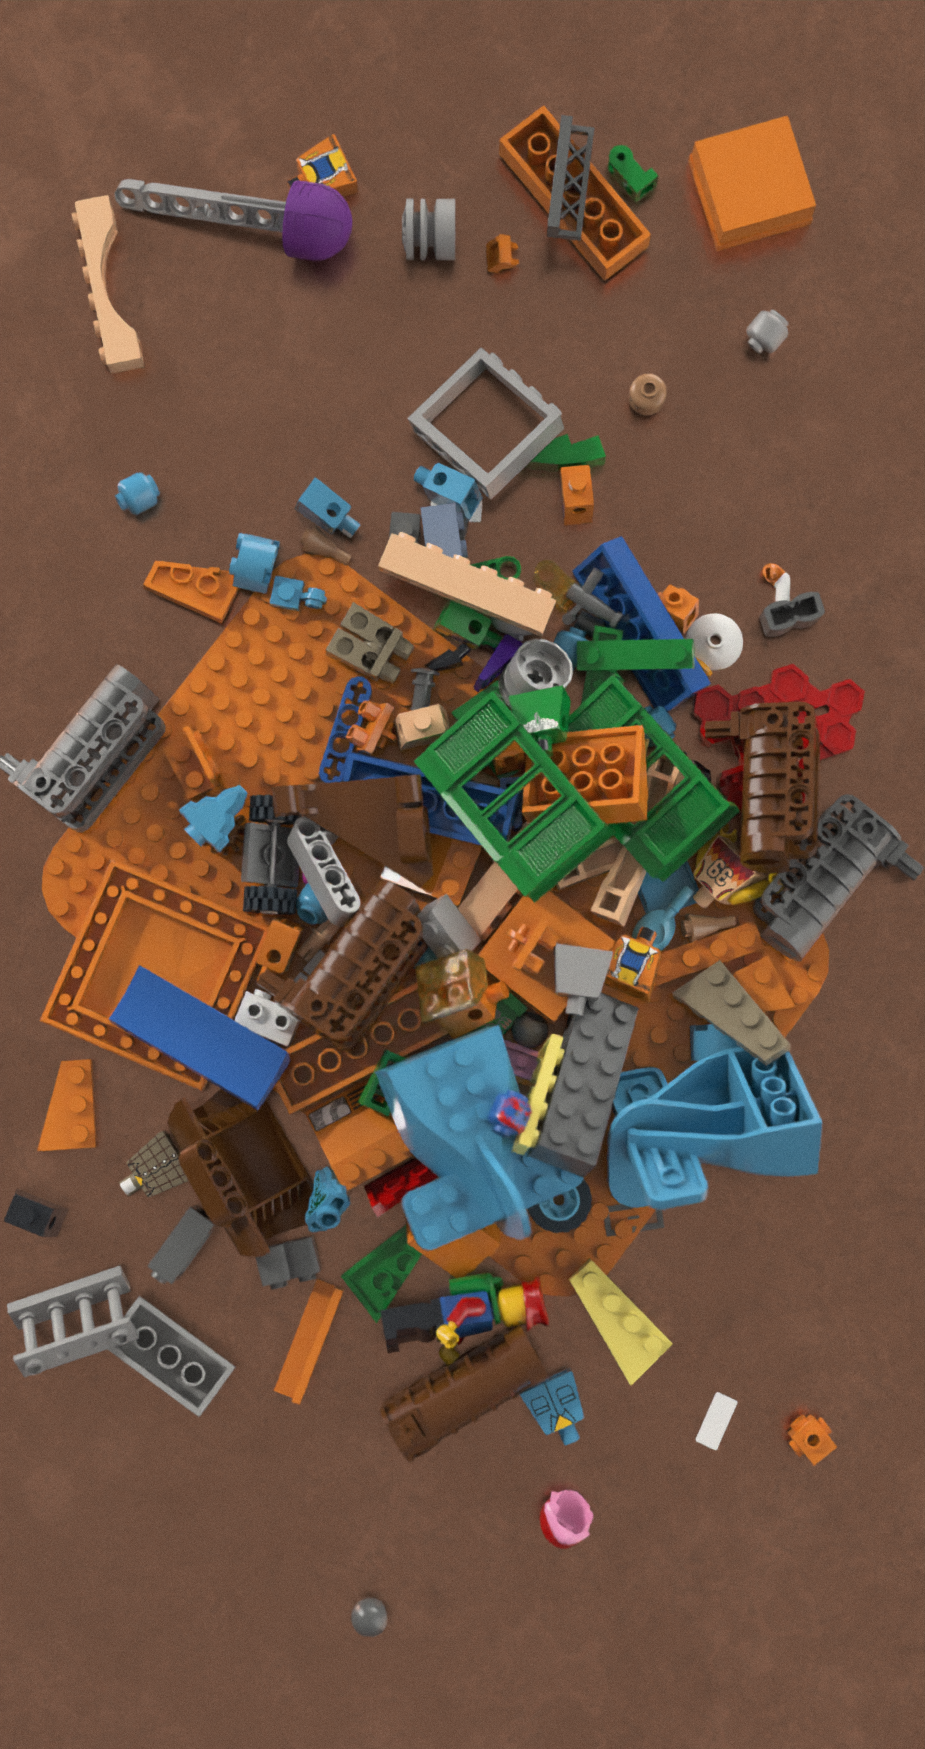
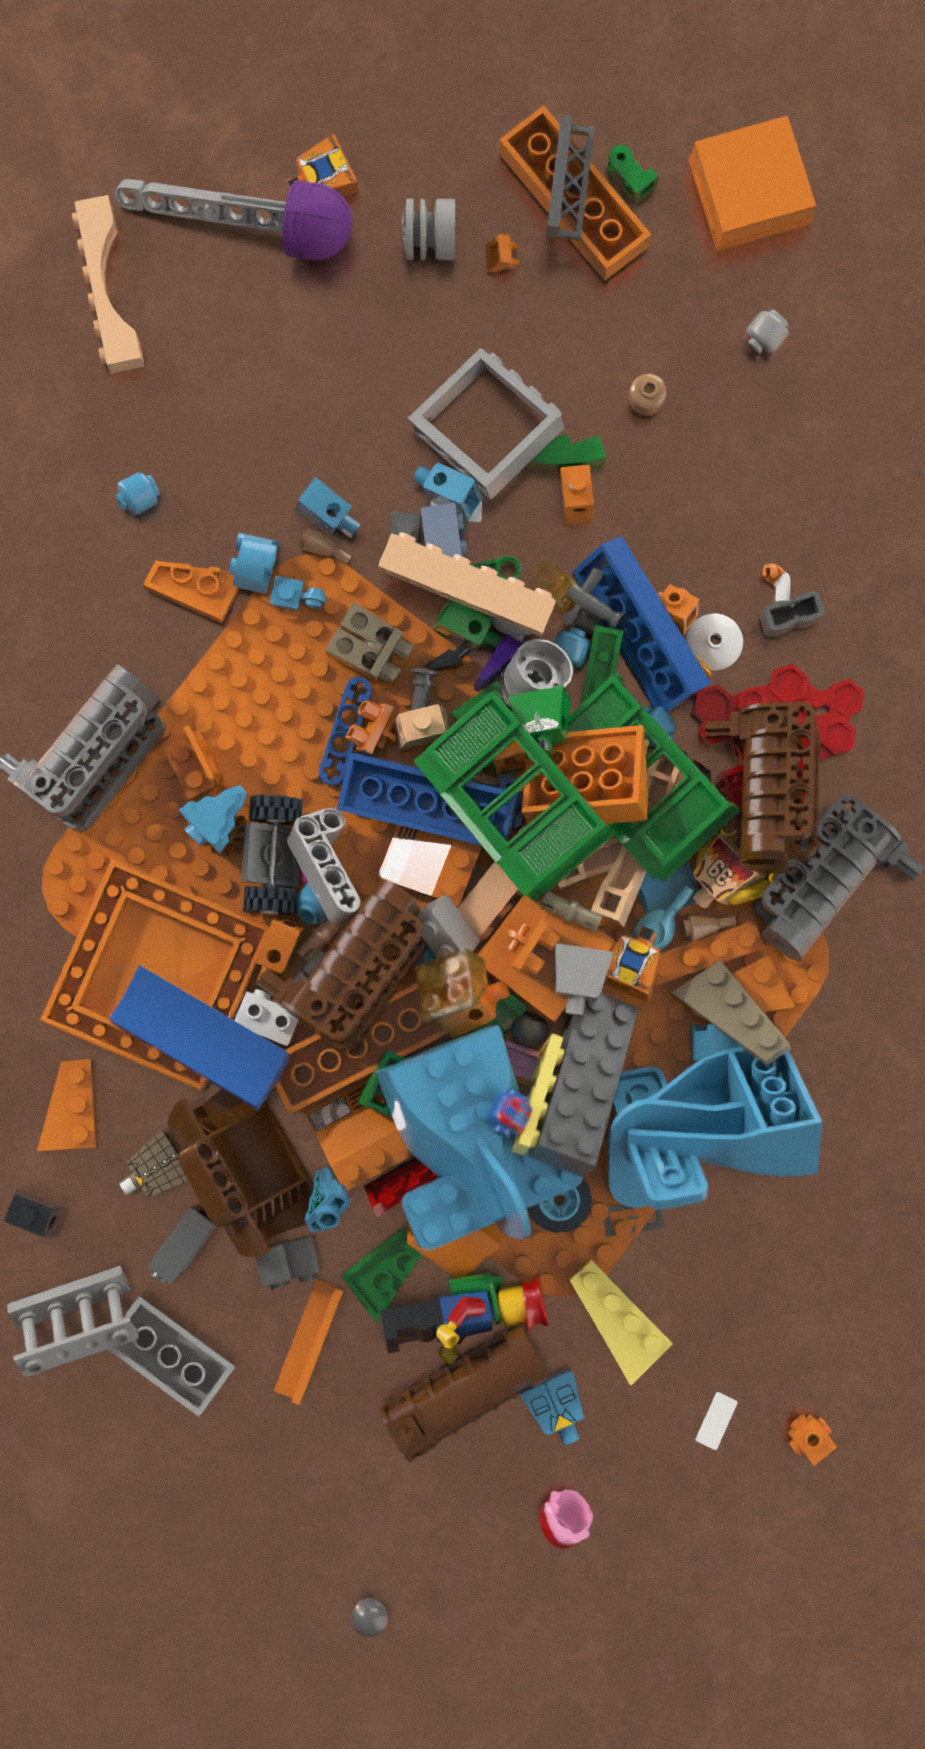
reddish brown panel [272,775,434,888] -> none
green plate [577,639,695,671] -> none
none -> dark tan pin [540,891,603,933]

